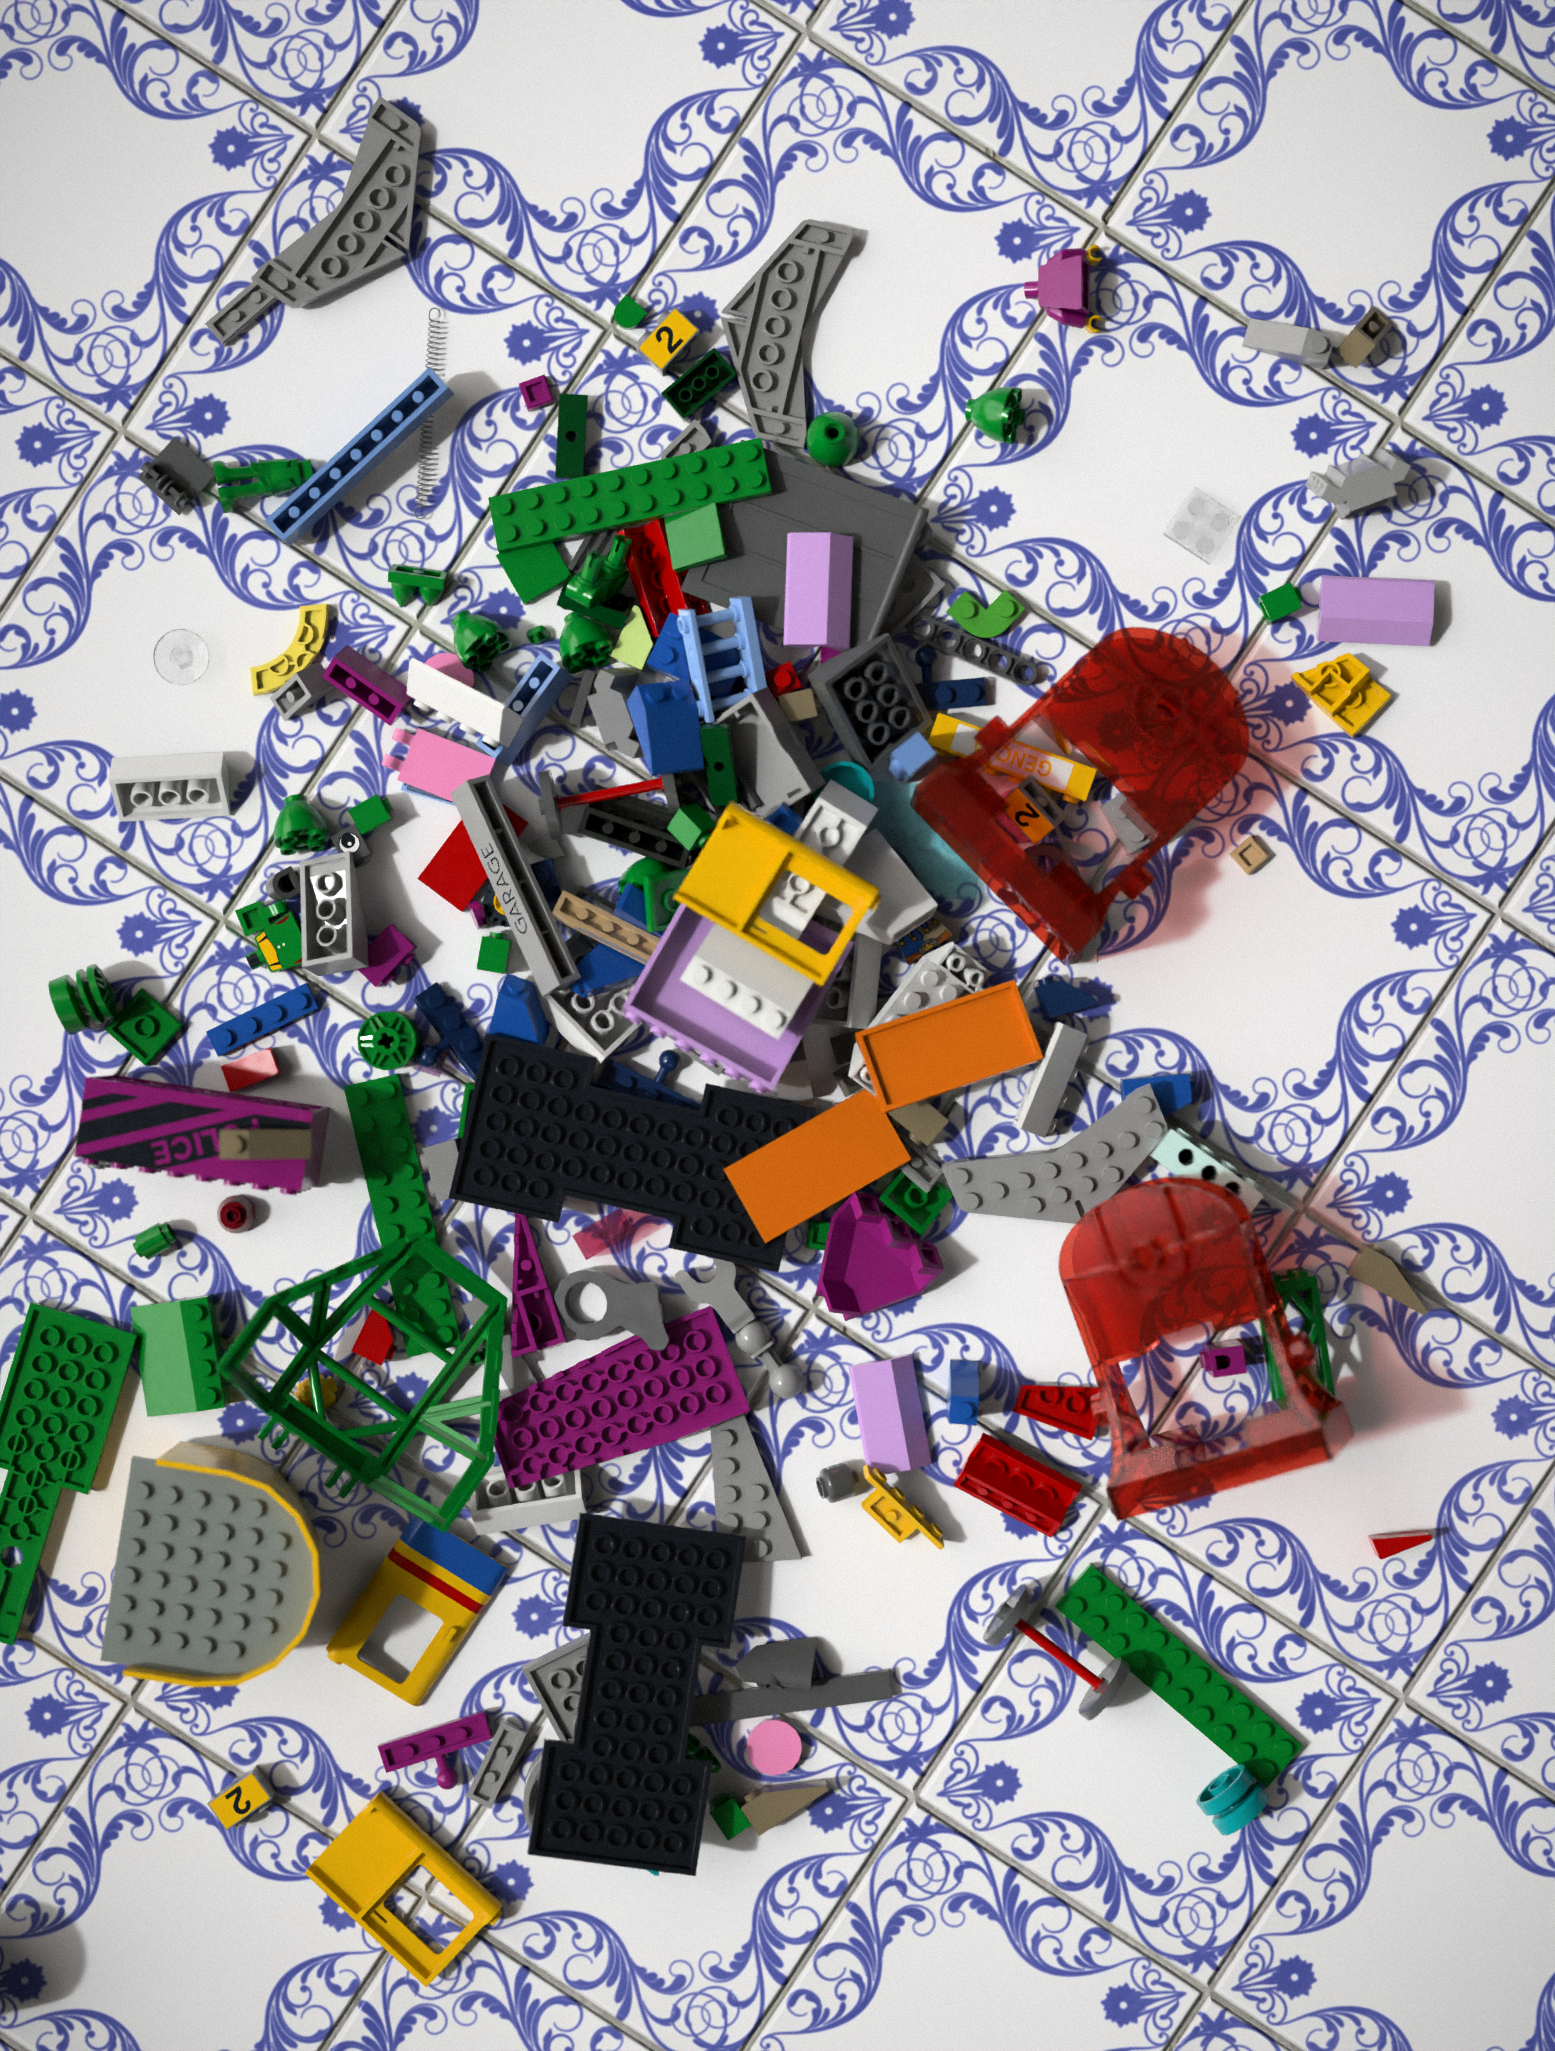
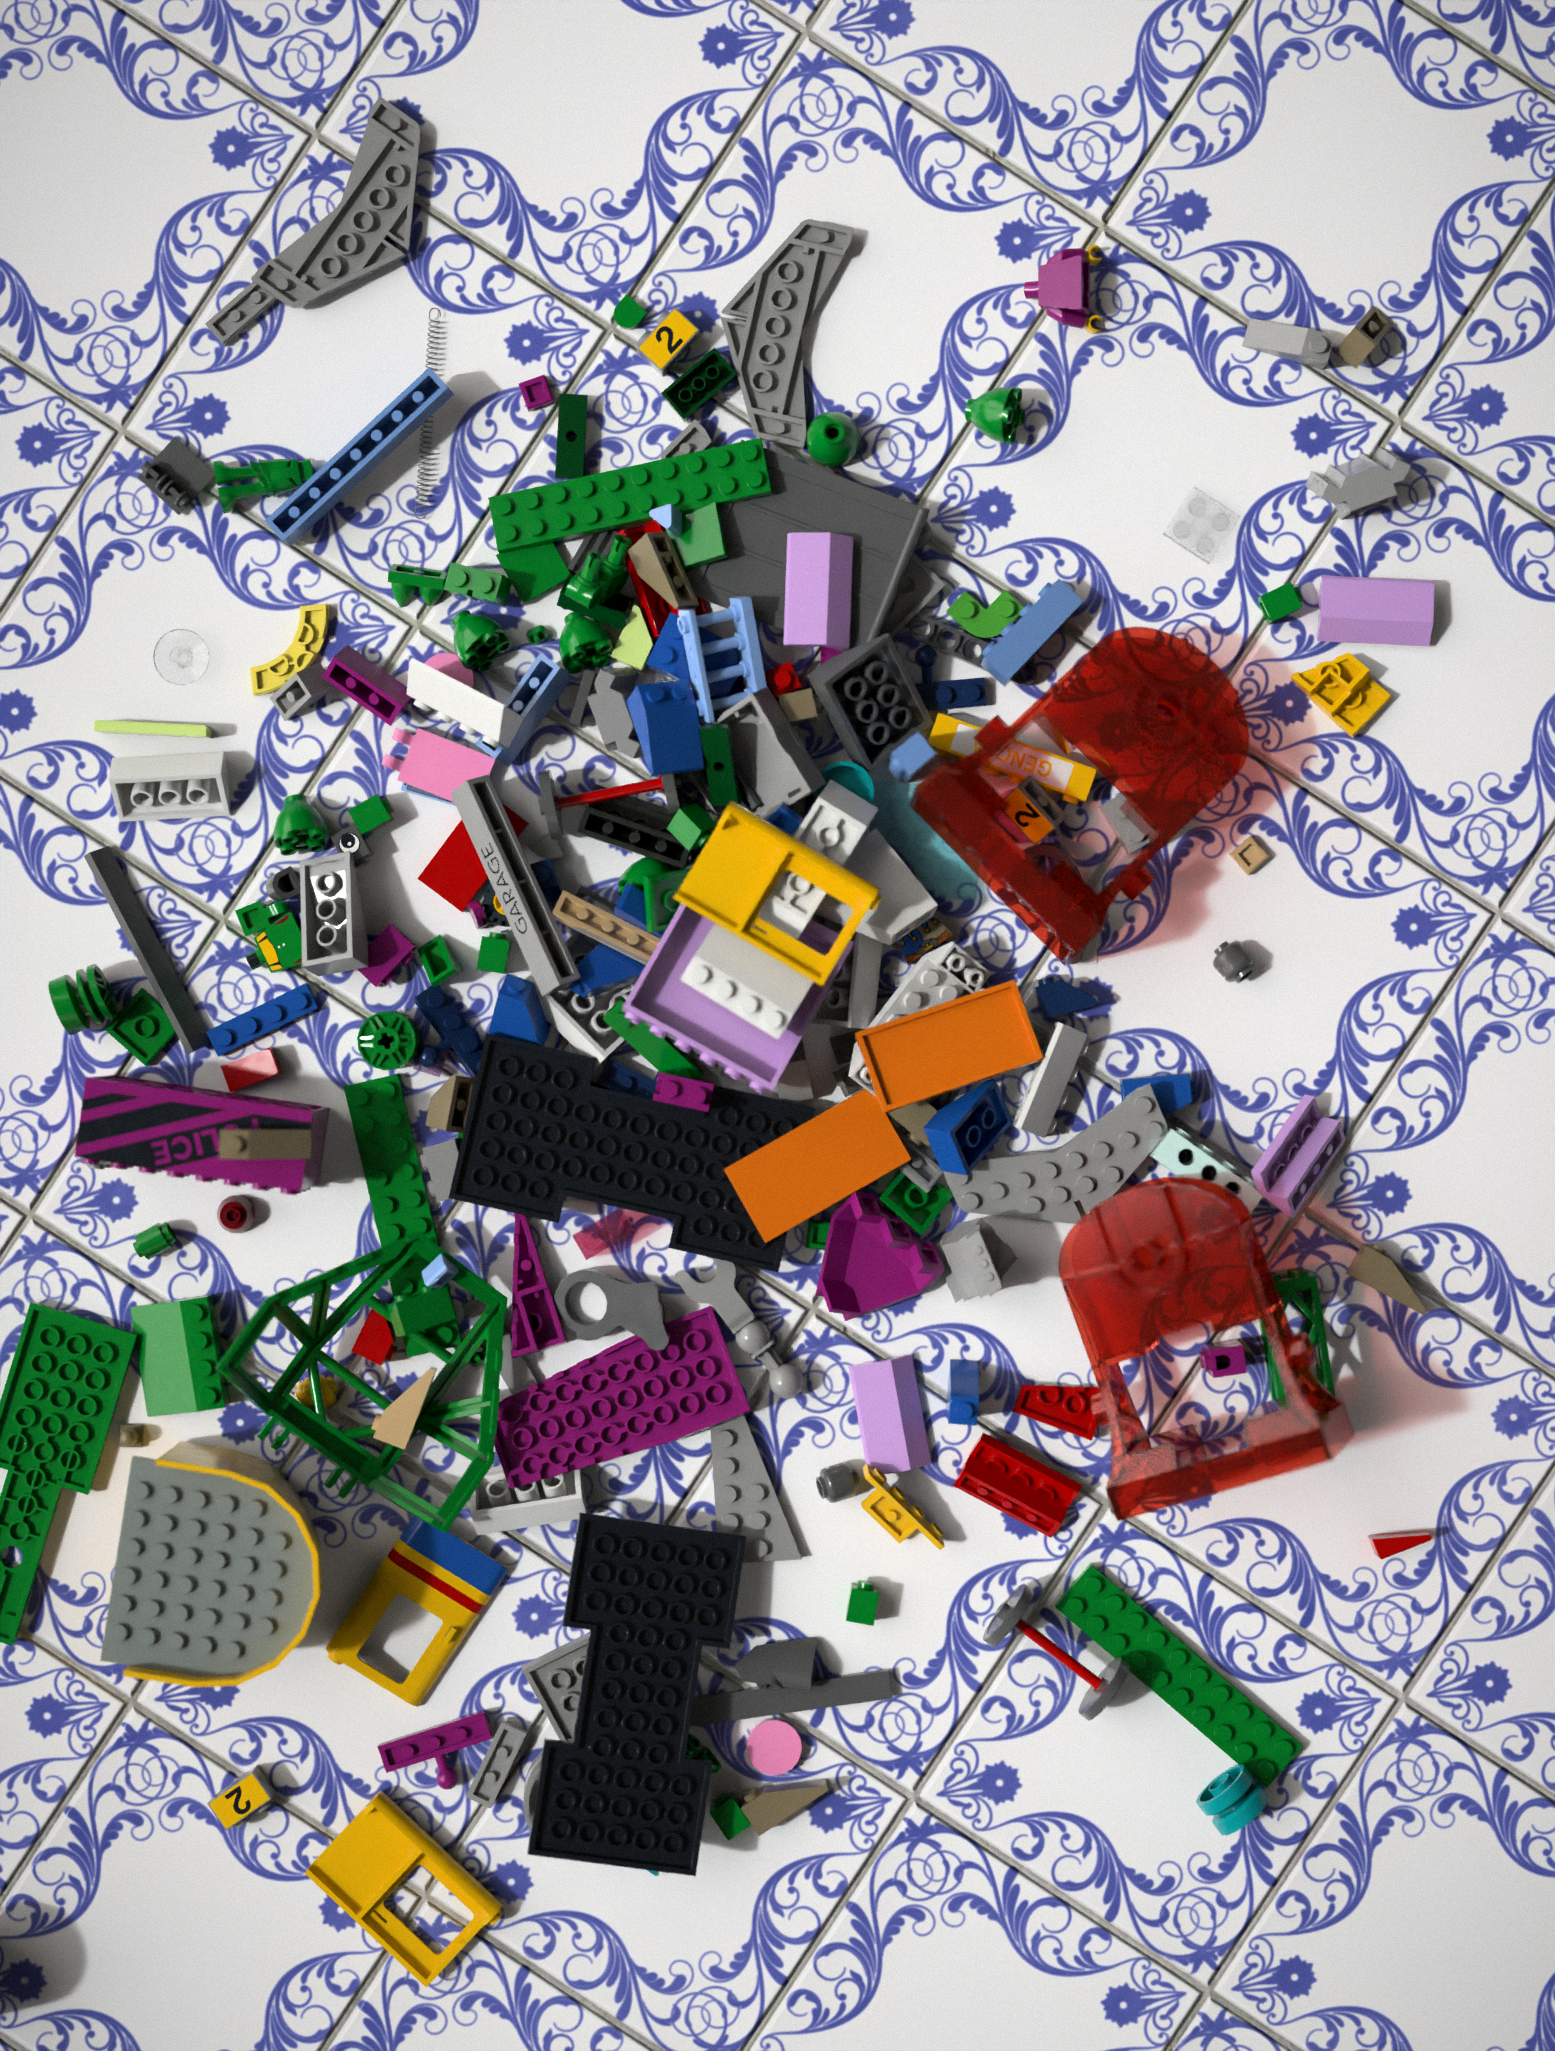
none -> dark grey tile [84,846,211,1055]
none -> yellowish green tile [94,720,211,738]
none -> dark tan piece [120,1424,144,1447]
none -> tan slope [371,1366,437,1450]
none -> green piece [387,1286,456,1337]
none -> green slope [417,934,464,987]
none -> light blue slope [422,1253,459,1289]
none -> dark tan slope [425,1075,476,1133]
none -> green piece [444,562,512,608]
none -> green plate [603,997,704,1079]
none -> dark tan slope [628,532,699,609]
none -> light blue slope [649,504,682,537]
none -> magenta brick [653,1071,714,1112]
none -> green brick [846,1580,879,1626]
none -> blue slope [923,1079,1013,1176]
none -> light grey slope [934,1218,1018,1303]
none -> medium blue brick [980,579,1084,687]
none -> dark grey head [1213,941,1255,983]
none -> lavender slope [1251,1094,1346,1218]

